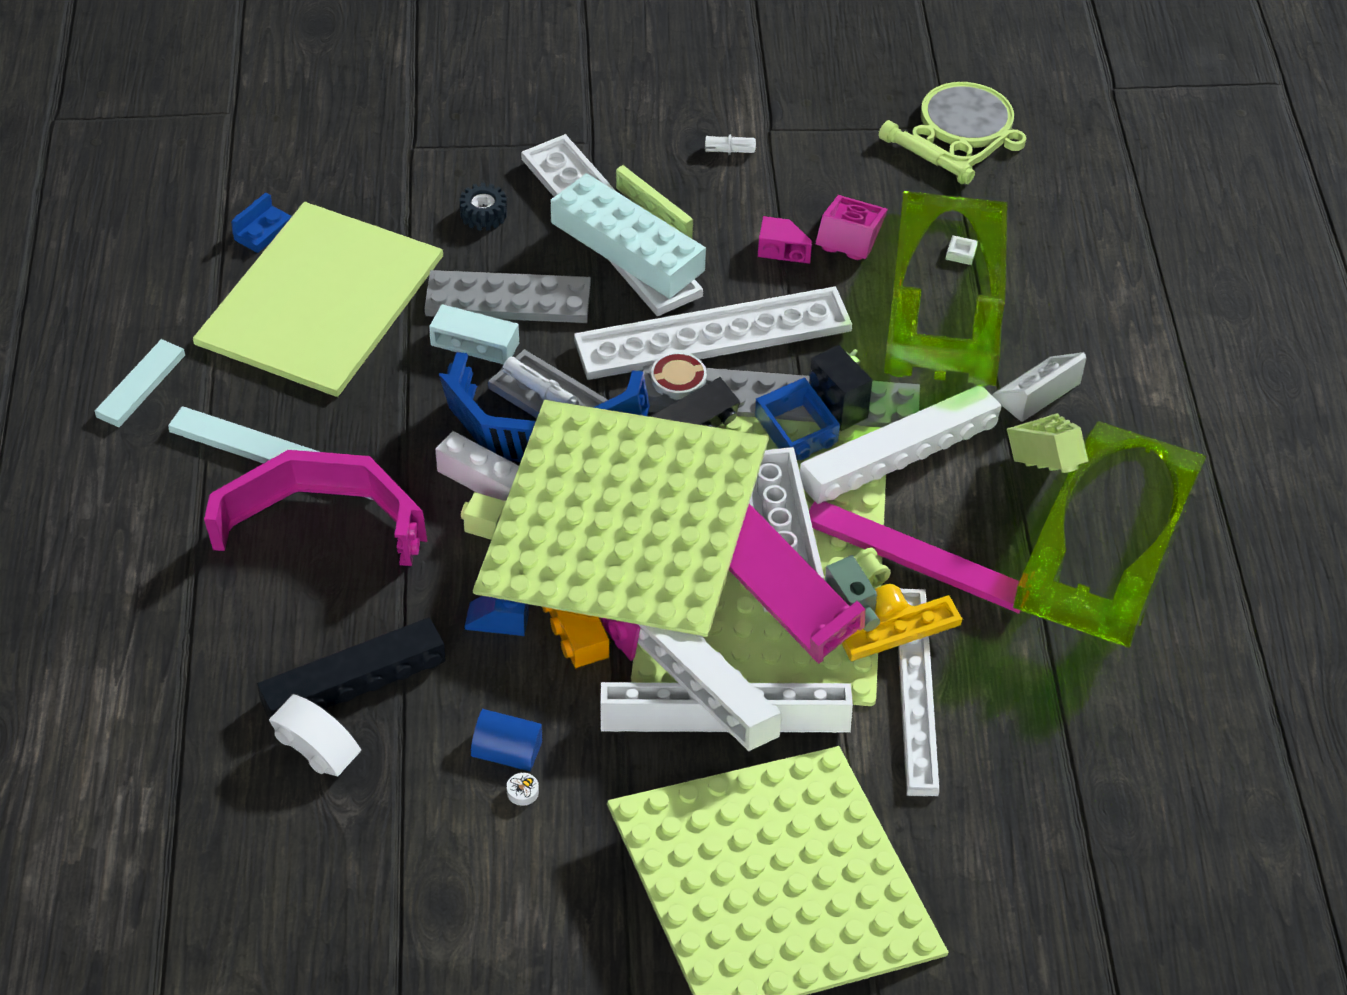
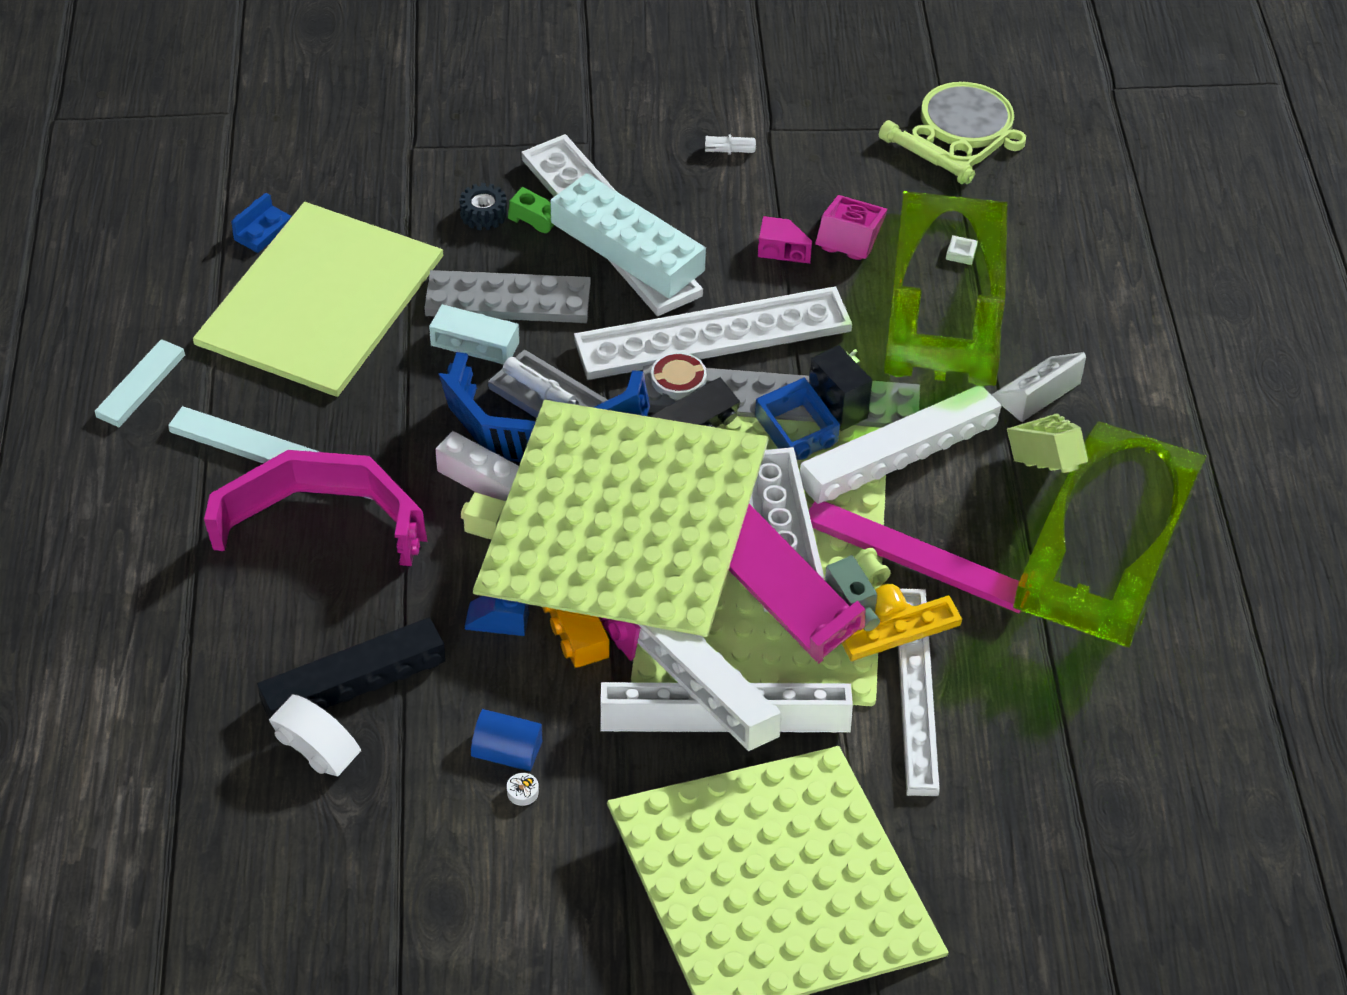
yellowish green tile [616,165,693,239] -> none
none -> bright green leg [508,187,555,233]

